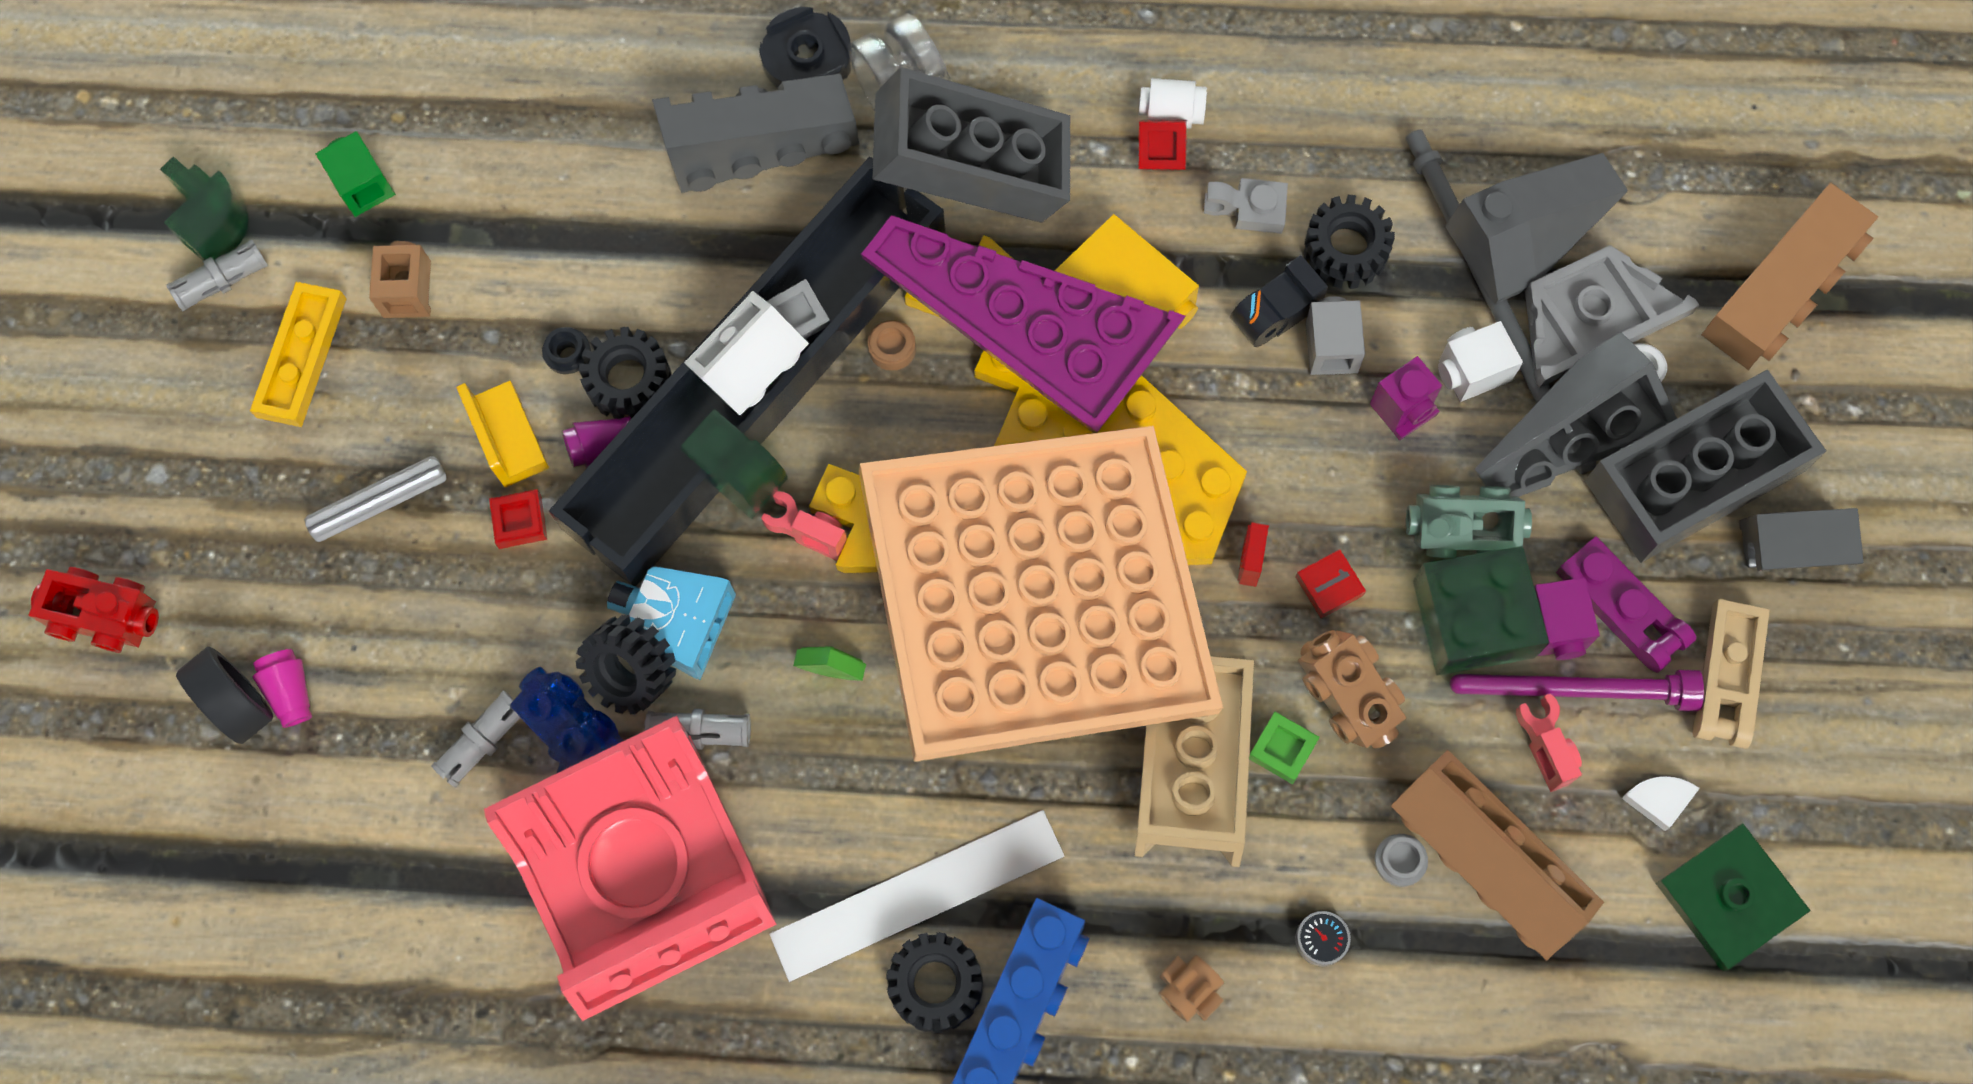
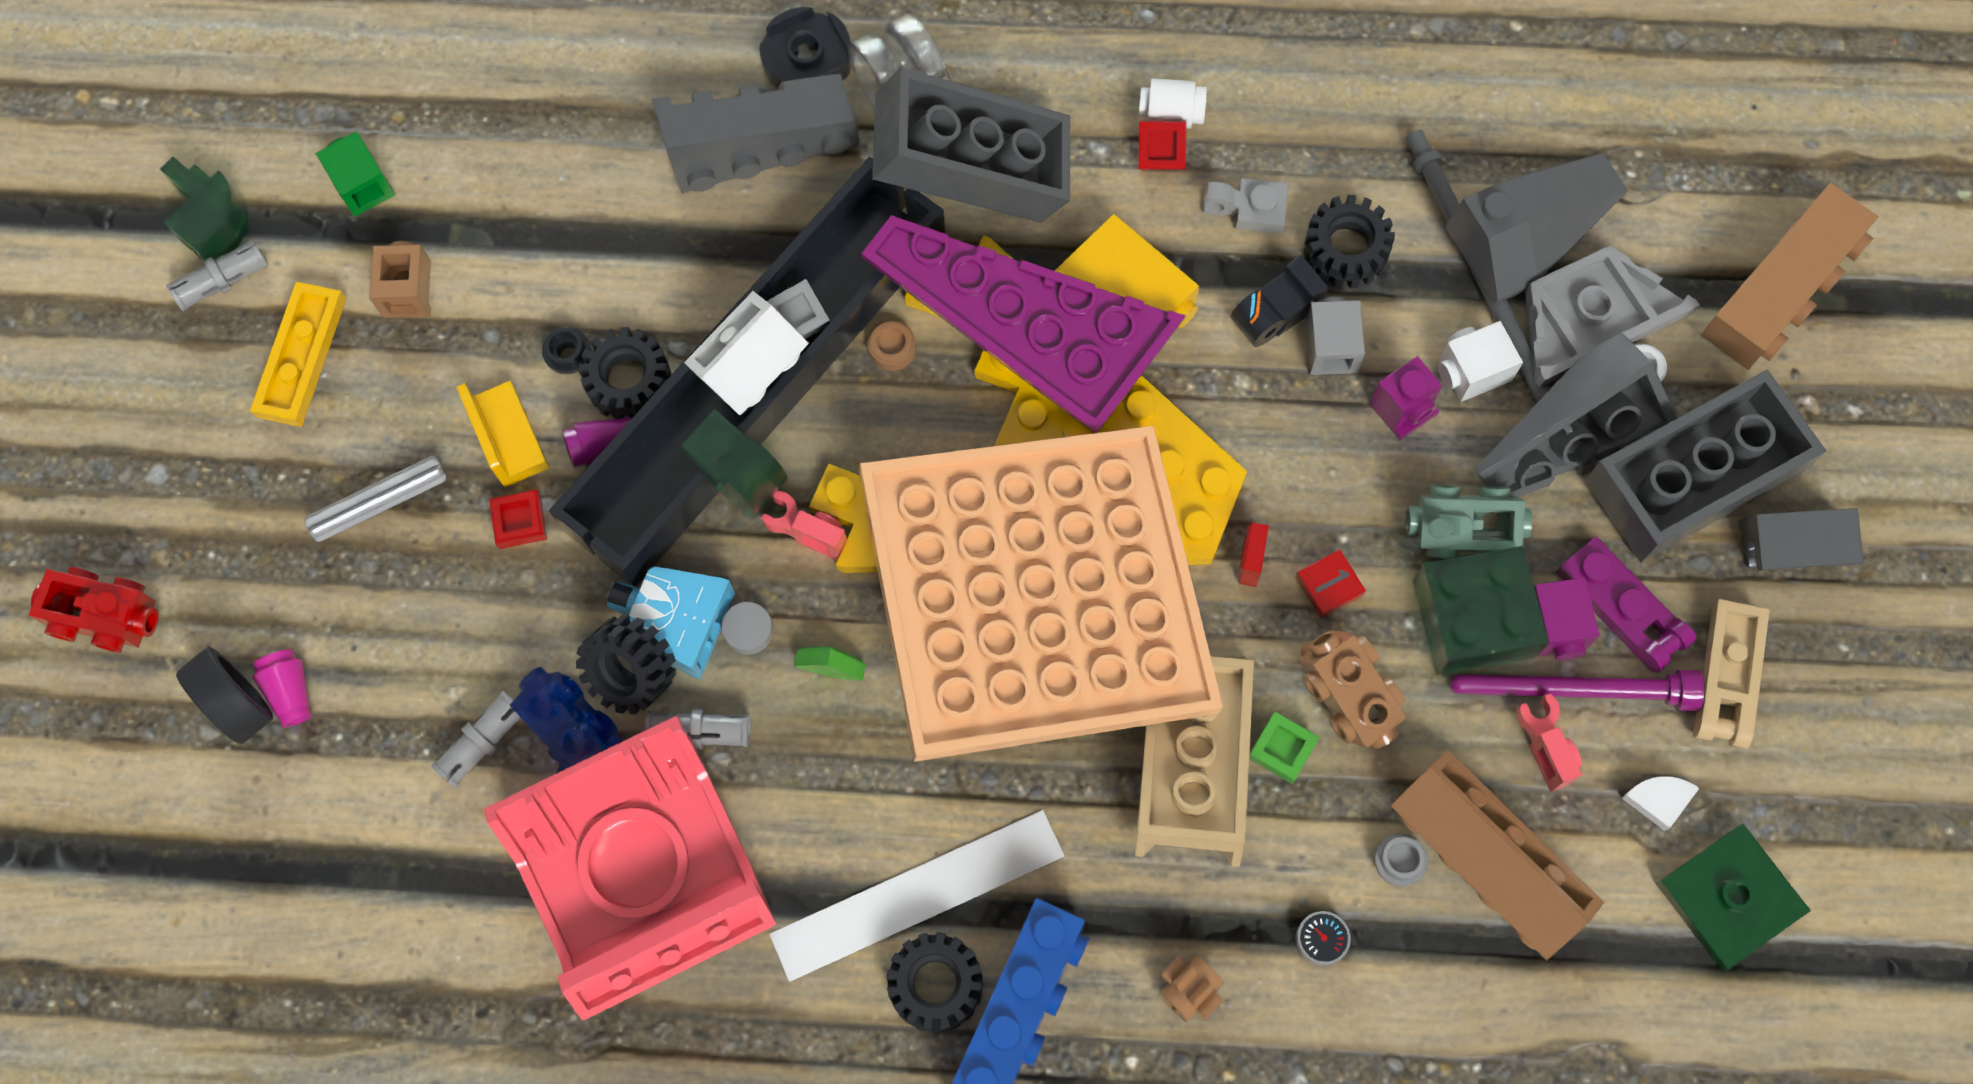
none -> light grey tile [721,602,774,654]

